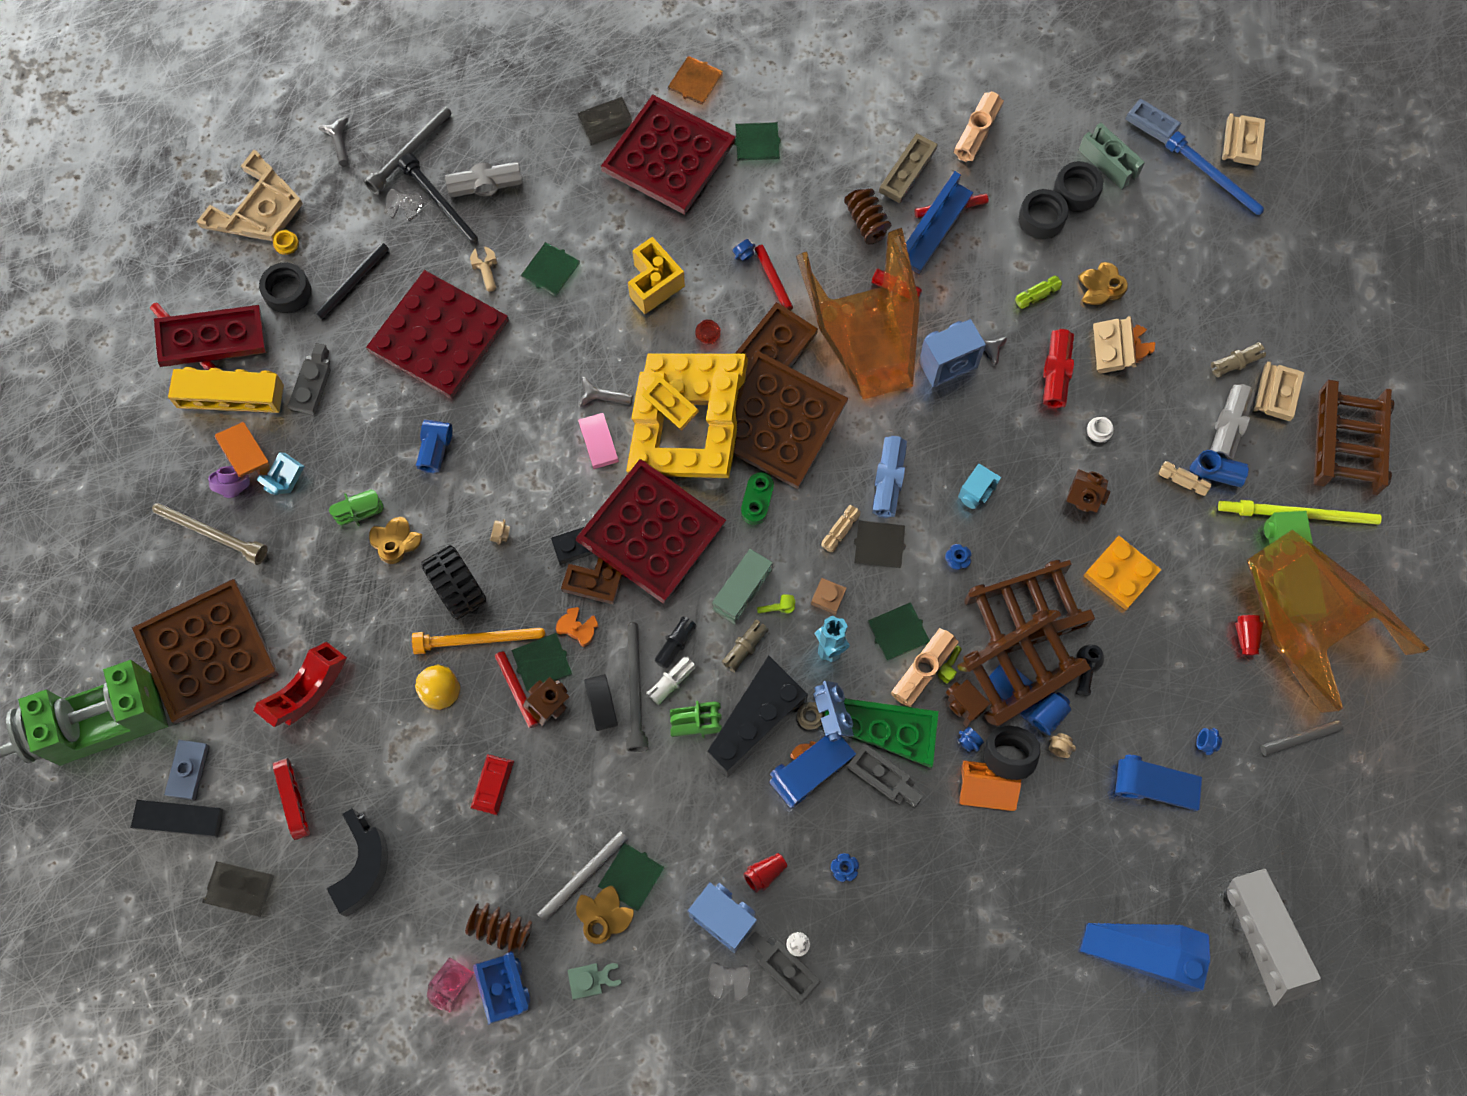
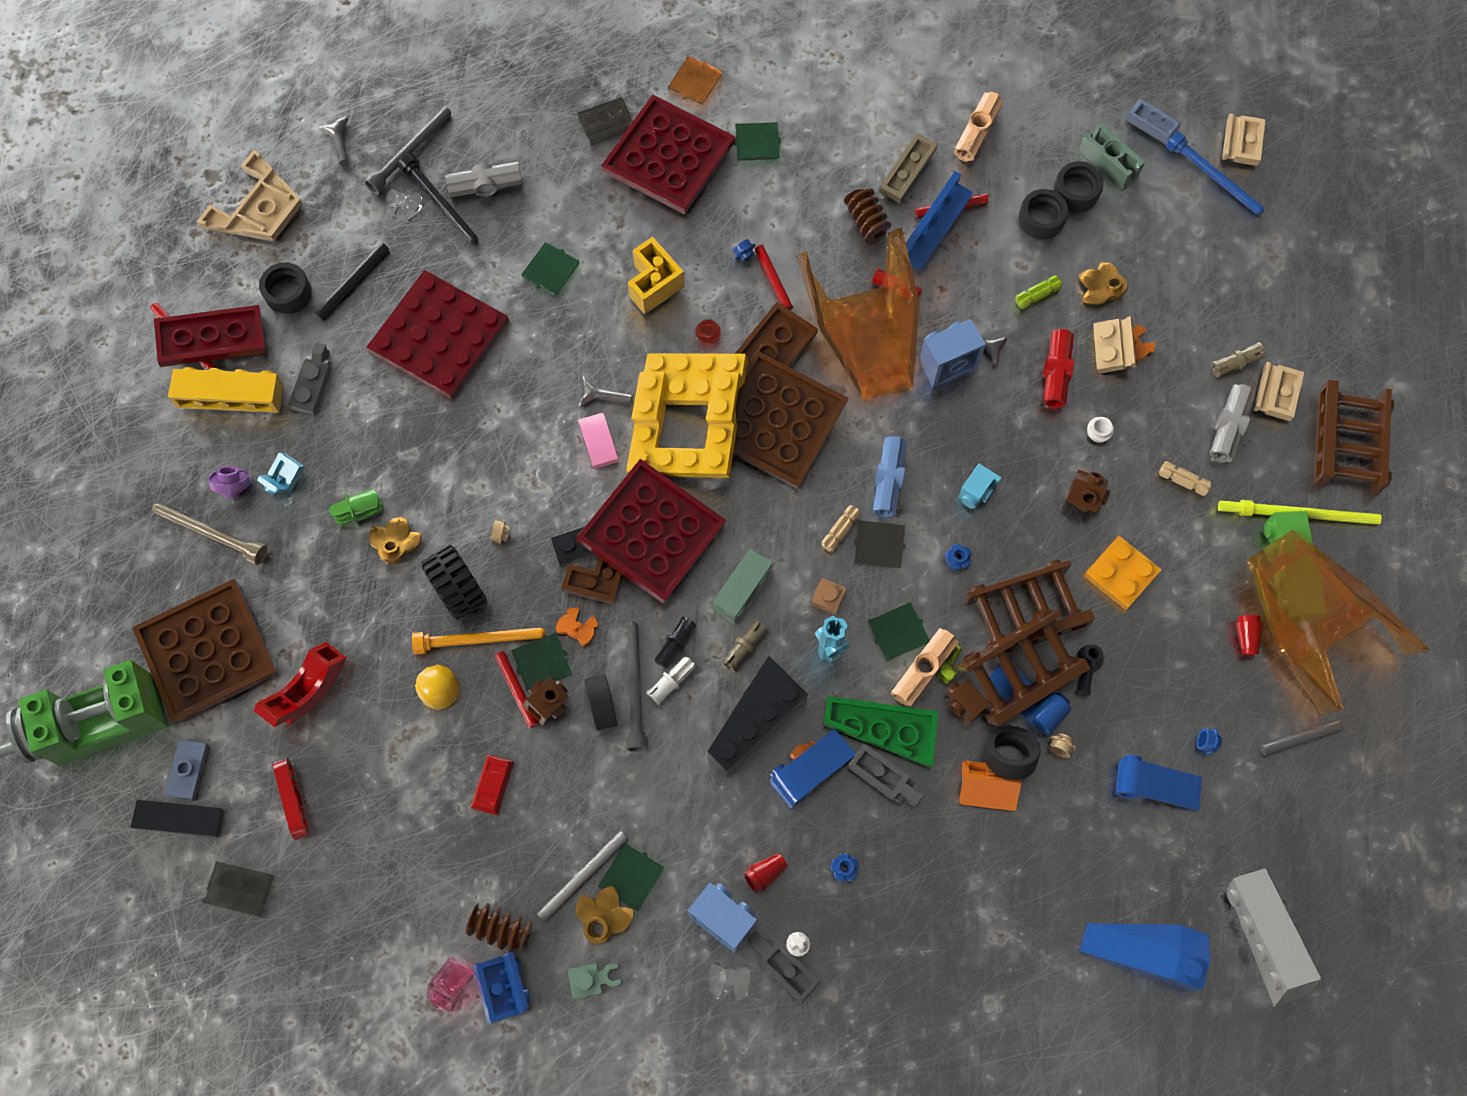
orange panel [215,422,270,477] -> none
yellow plate [273,230,299,255] -> none
black arch [326,808,388,917] -> none
blue piece [416,419,453,474] -> none
tan bar [470,246,497,292] -> none
yellow plate [641,375,699,431] -> none
bright green arm [670,701,722,738] -> none
green plate [741,473,774,525] -> none
lime hand [757,594,796,614] -> none
dark tan plate [797,702,825,730] -> none
medium blue hinge [813,681,854,742] -> none
blue plate [958,726,984,752] -> none
blue piece [1190,450,1249,488] -> none

